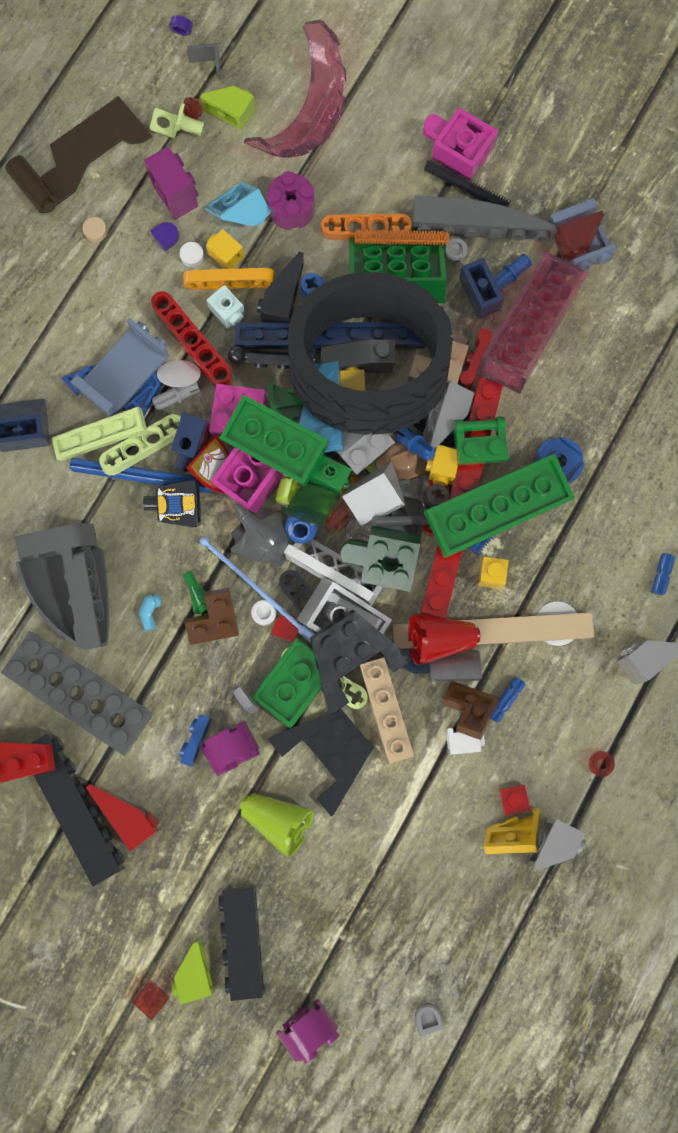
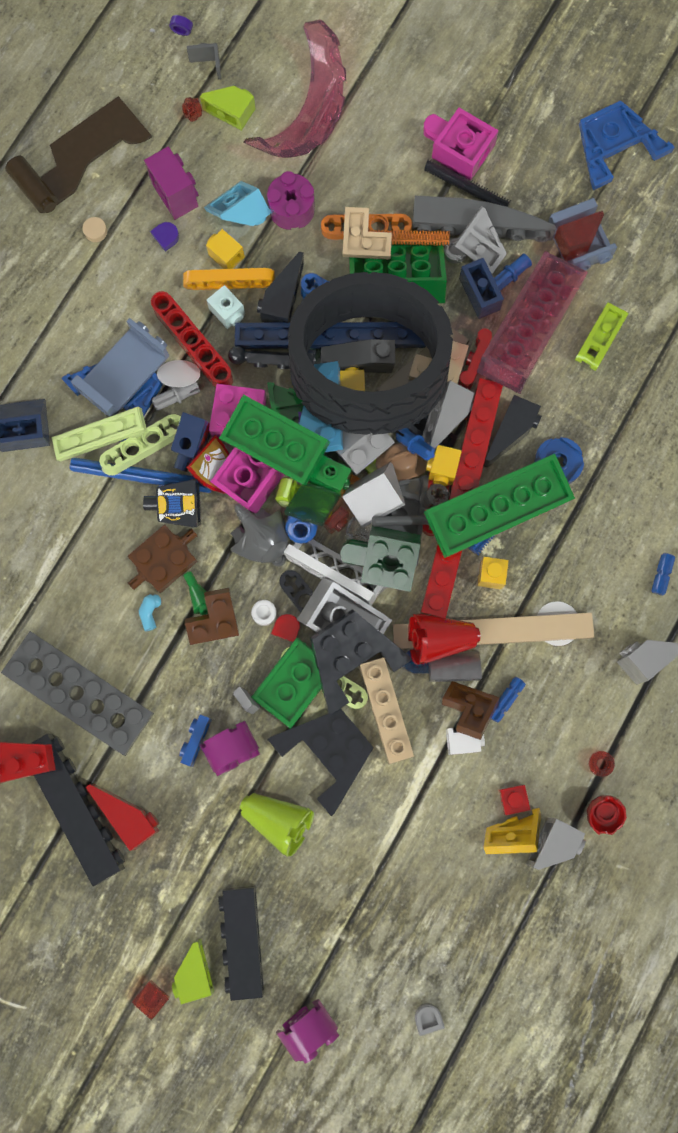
dark grey panel [15,523,109,650] -> none
yellowish green bracket [150,103,204,139] -> none
white tile [180,242,204,267] -> none
light blue piece [200,536,315,643] -> none
green plate [454,416,509,465] -> none
none -> reddish brown plate [127,525,198,593]
none -> tan plate [343,207,392,259]
none -> light grey wing [454,206,507,273]
none -> black slope [483,395,542,467]
none -> lime plate [575,302,629,371]
none -> blue wing [579,100,675,191]
none -> red hair [587,795,627,835]

